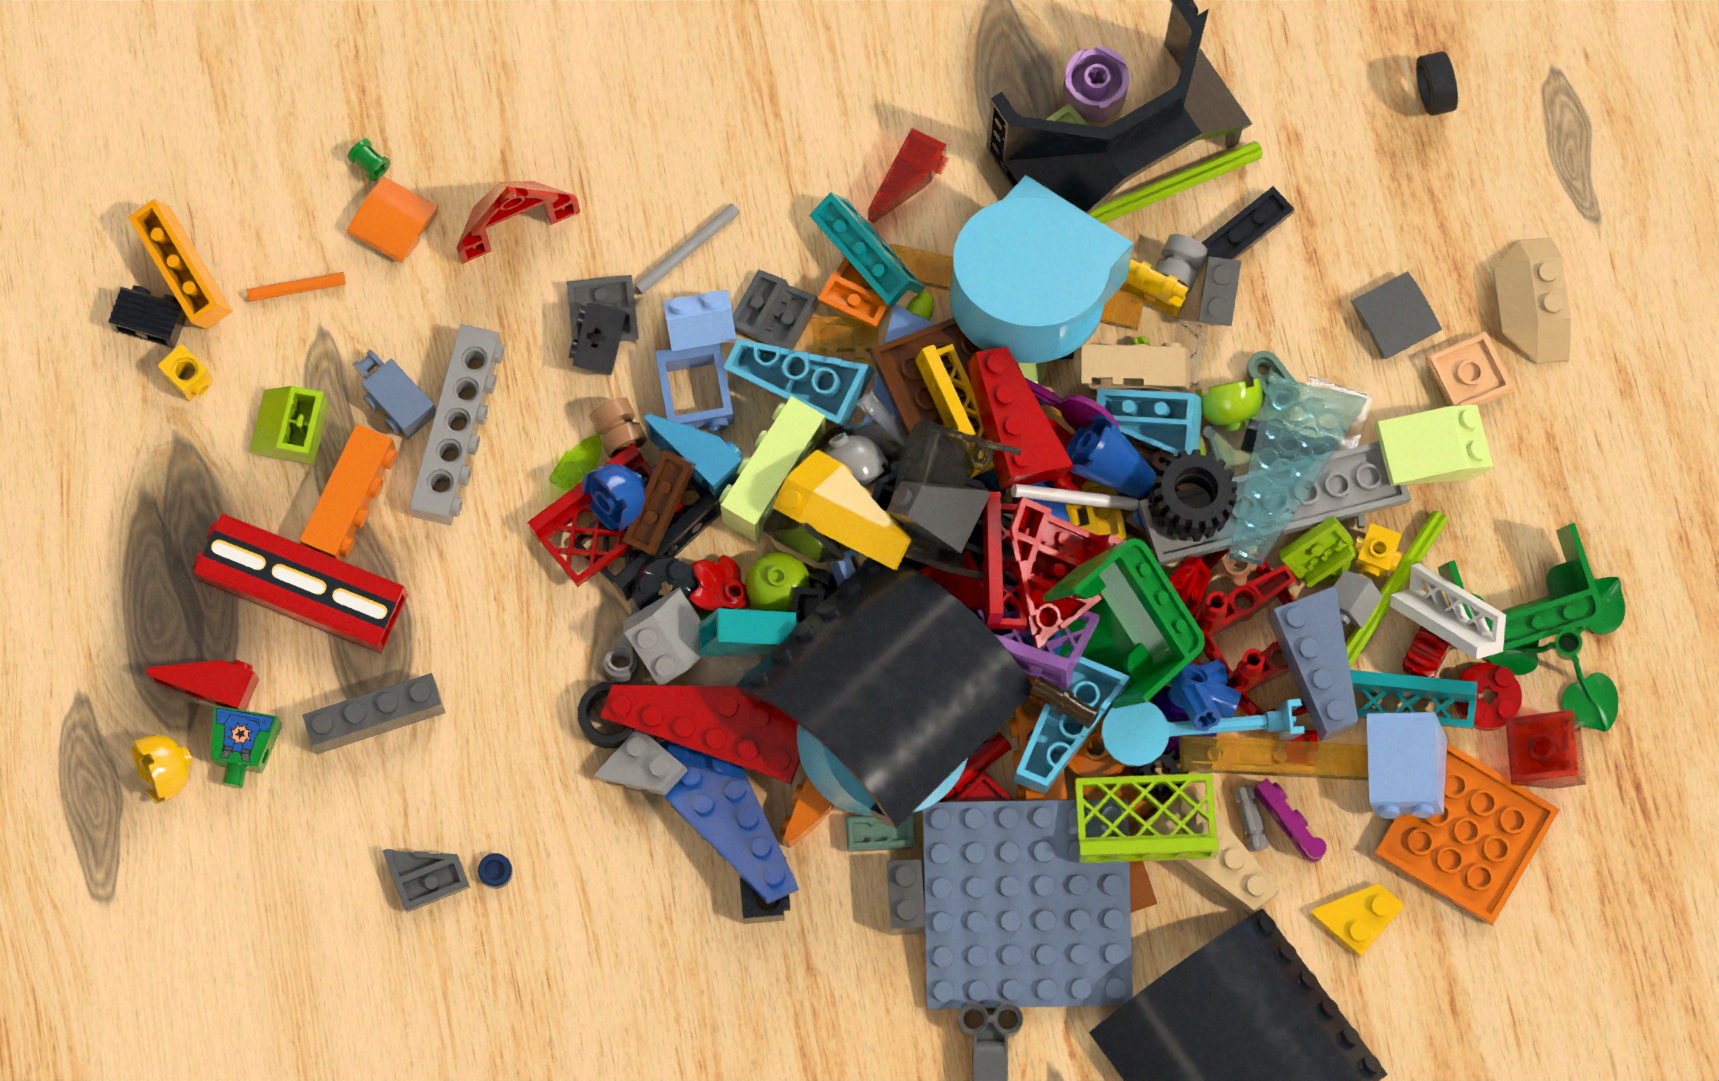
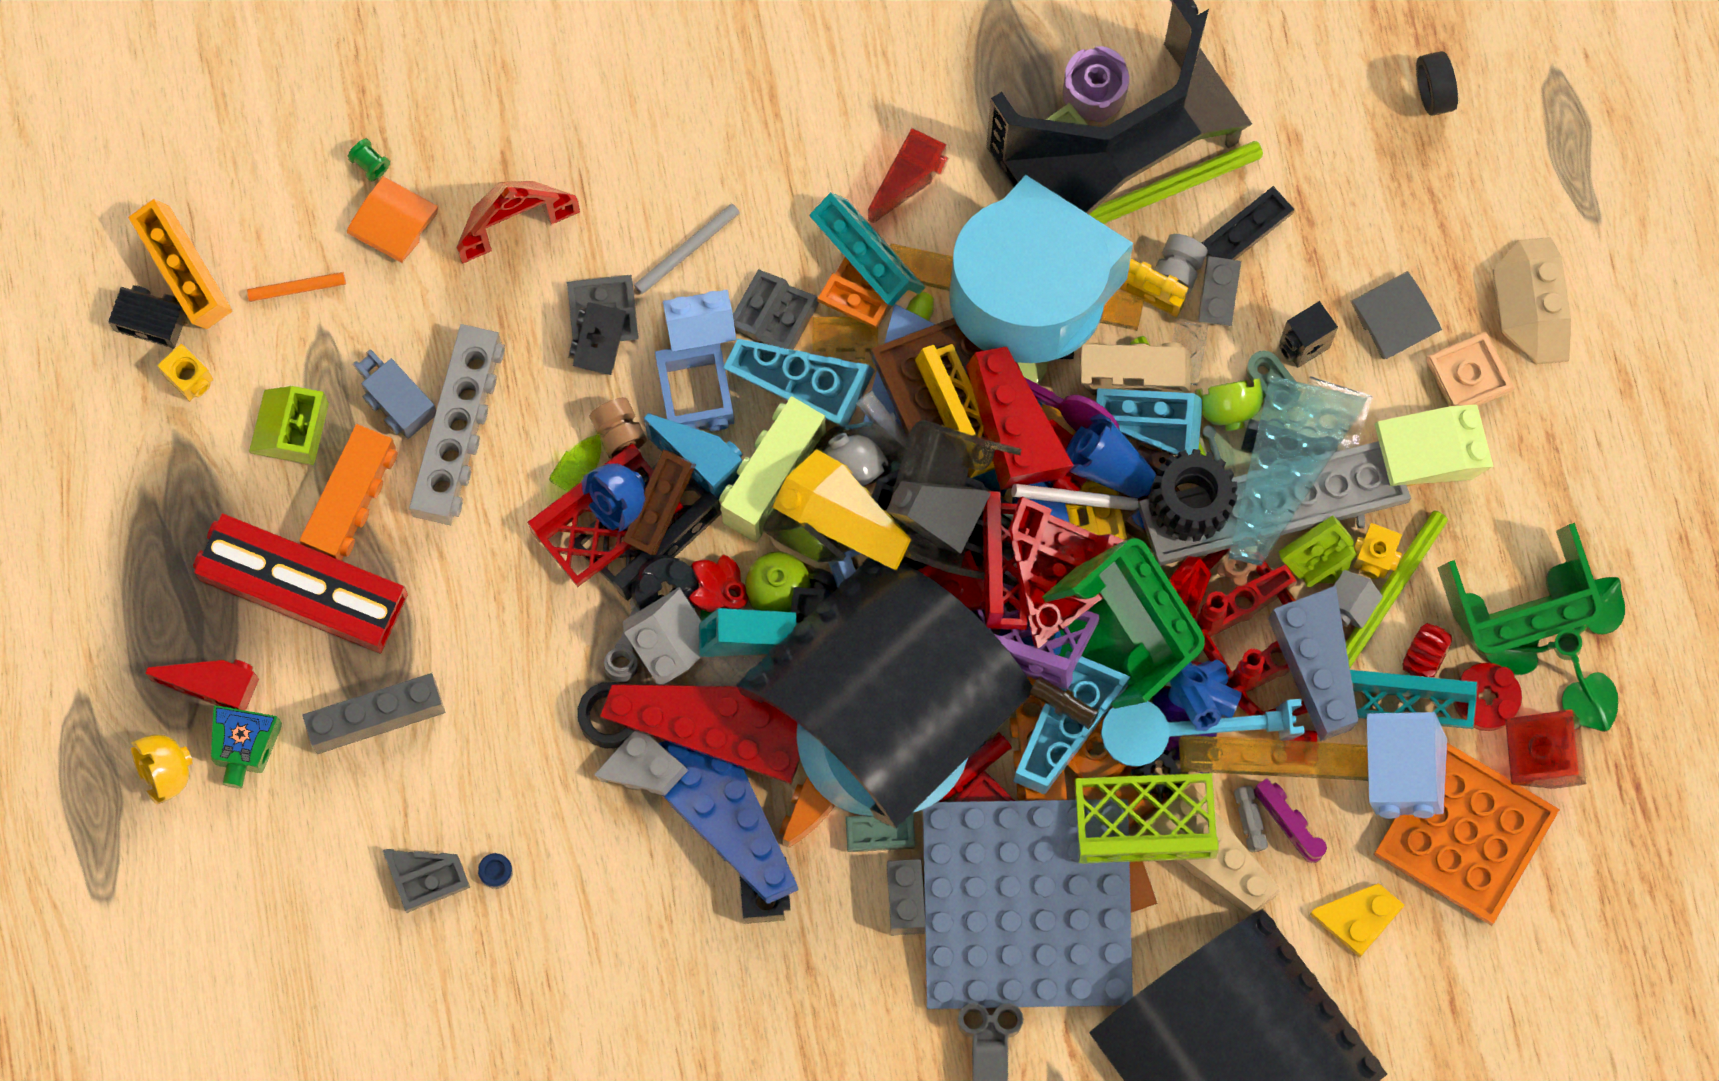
white fence [1390,563,1506,660] -> none
none -> black brick [1279,301,1338,368]

